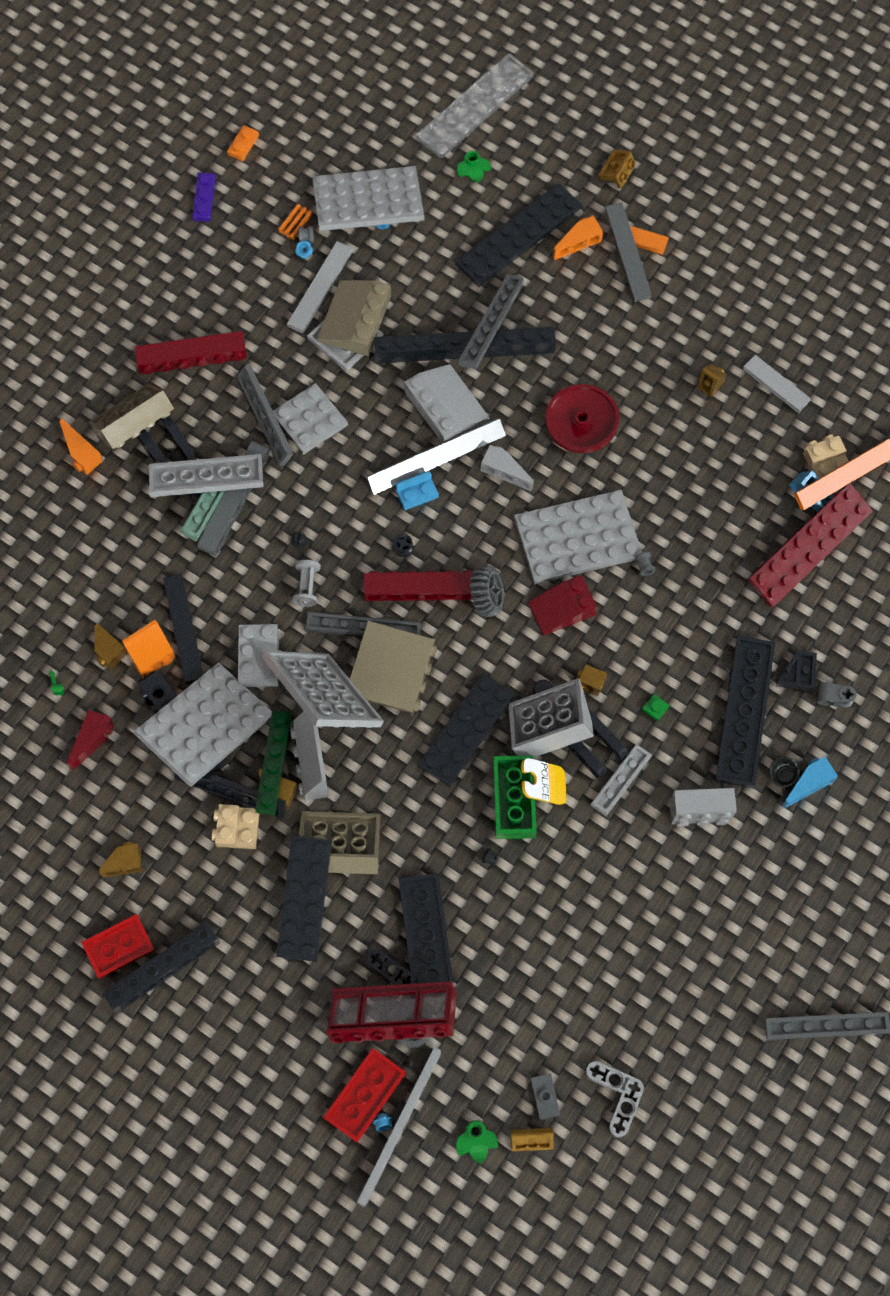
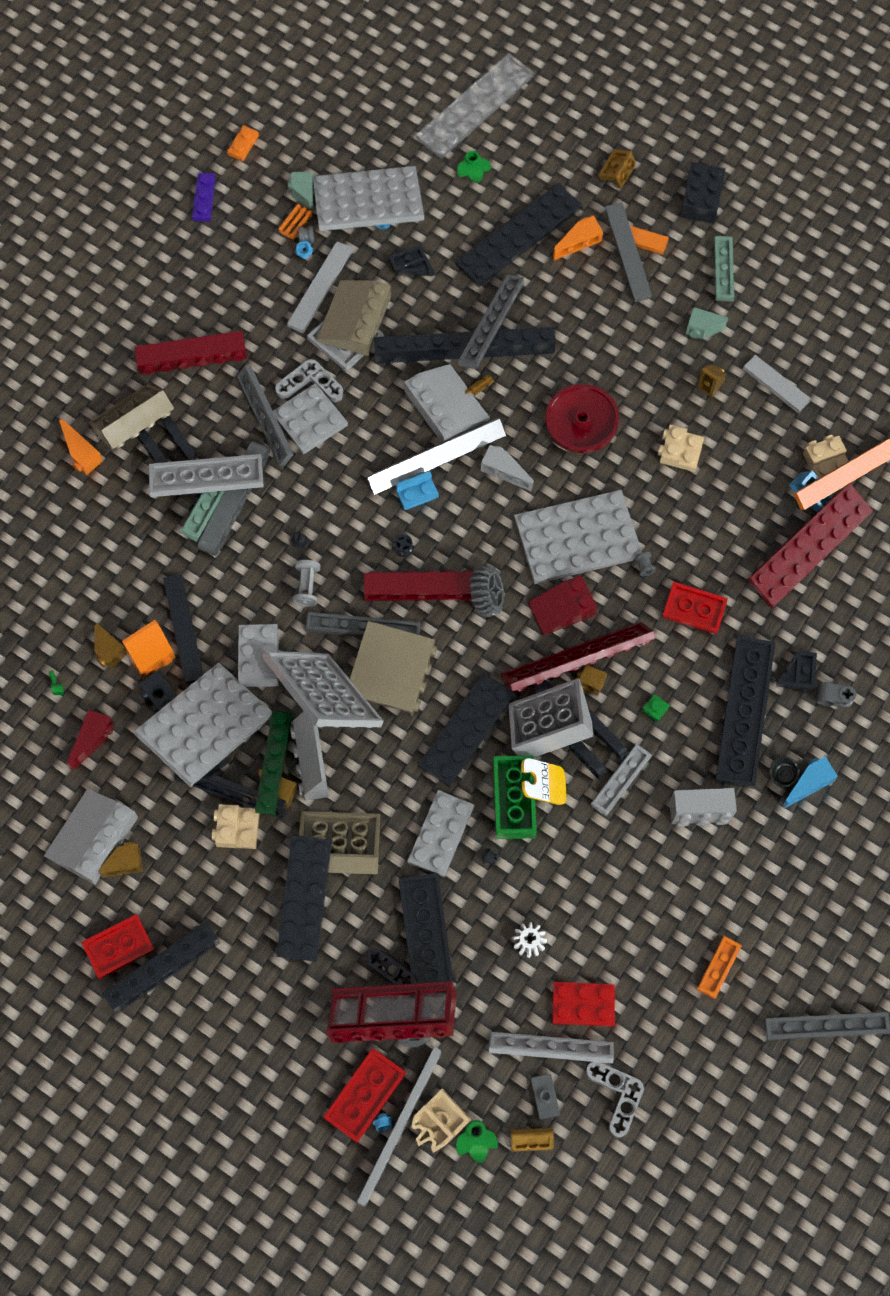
none -> light grey slope [44,789,138,885]
none -> light grey beam [275,359,343,402]
none -> sand green slope [288,172,314,211]
none -> black wing [388,245,434,276]
none -> light grey plate [407,790,474,878]
none -> tan plate [411,1089,471,1153]
none -> pearl gold axle [464,375,494,395]
none -> light grey tile [489,1032,614,1063]
none -> dark red plate [500,622,656,691]
none -> white gear [512,922,547,958]
none -> red plate [552,982,615,1027]
none -> tan plate [658,425,704,472]
none -> red plate [662,581,728,634]
none -> black brick [680,162,726,224]
none -> sand green slope [686,307,728,339]
none -> orange tile [696,936,742,1000]
none -> sand green plate [714,236,734,301]

